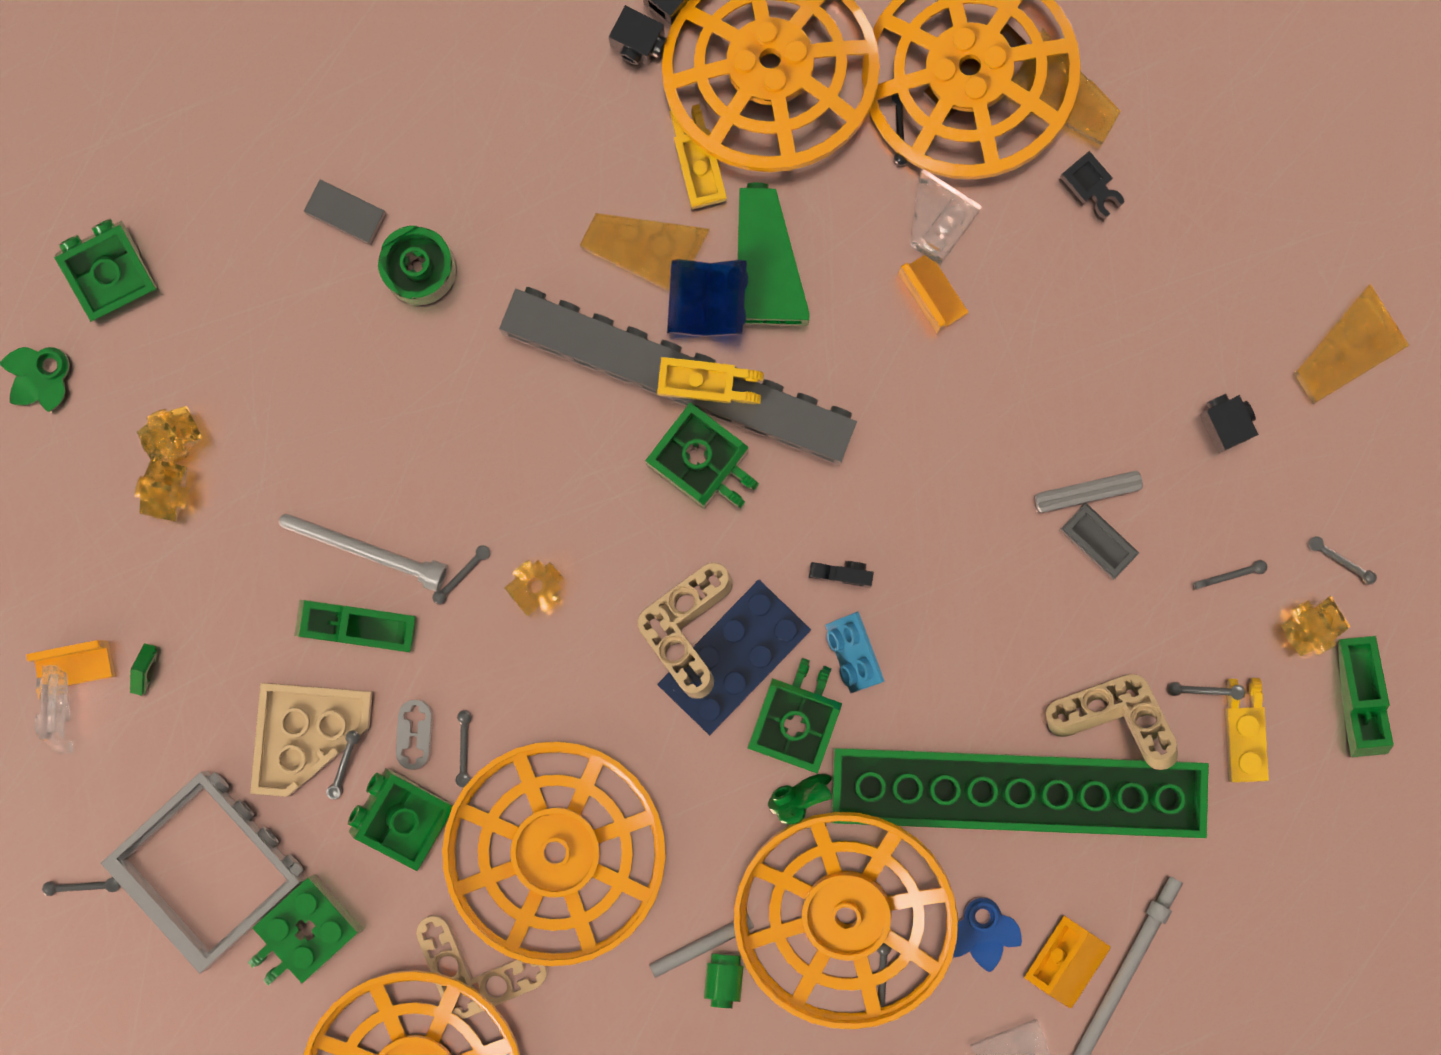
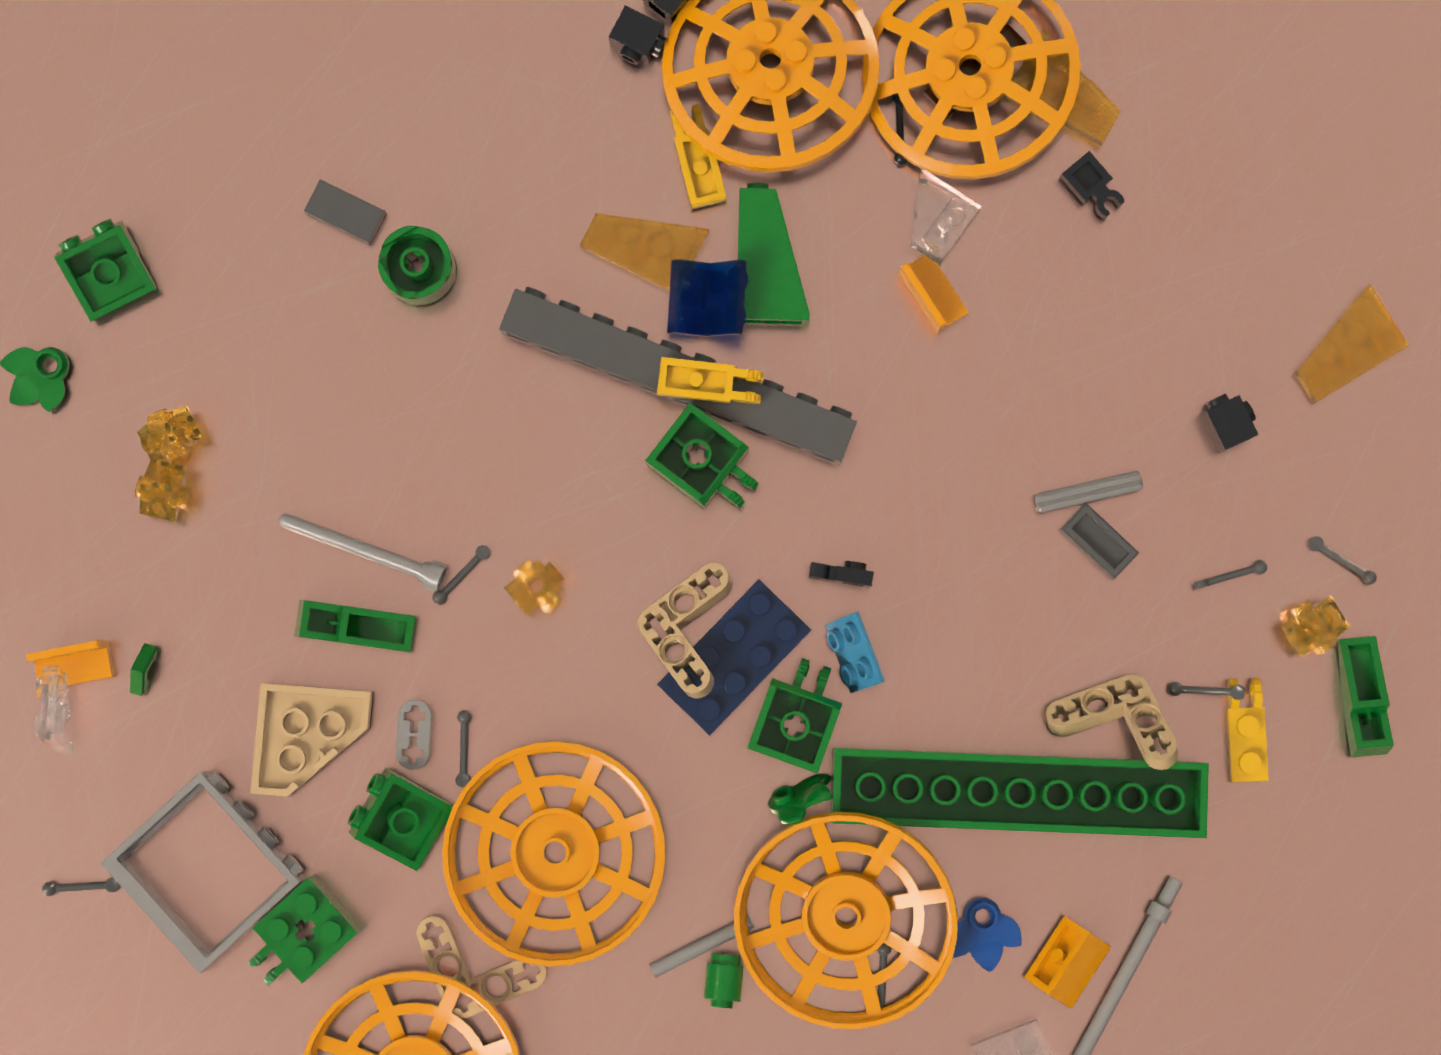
dark grey hinge [326,730,360,800] -> none

